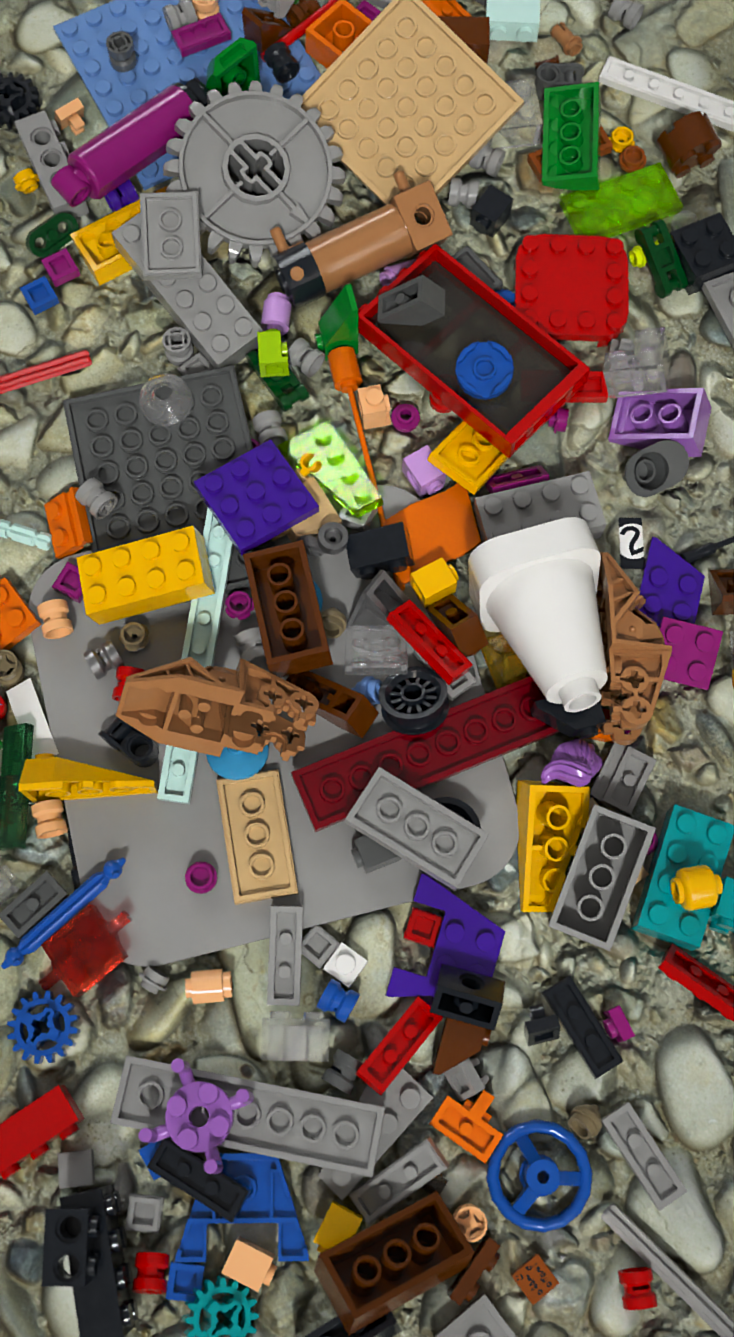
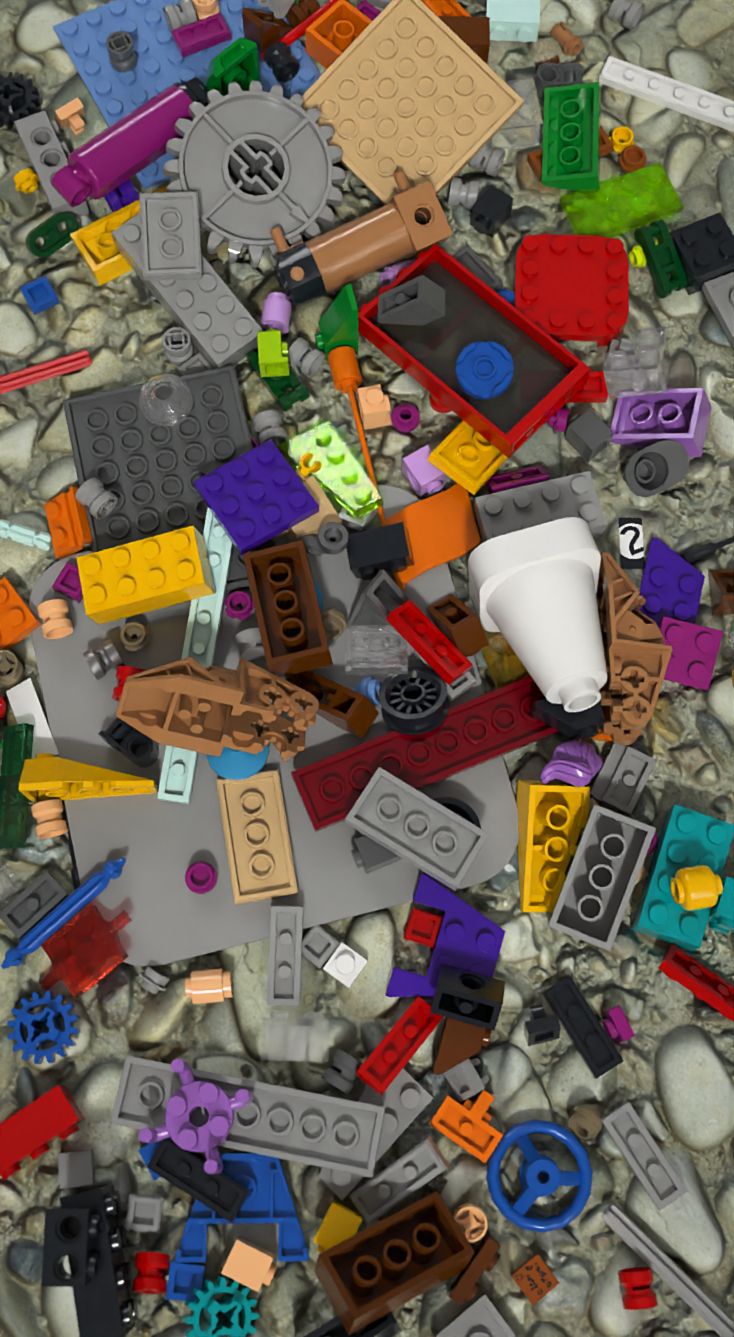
magenta plate [41,248,81,287] -> none
blue wheel [316,979,360,1023] -> none
yellow brick [410,557,459,608] -> none
reddish brown brick [656,111,722,179] -> none
none -> dark grey brick [564,409,614,462]

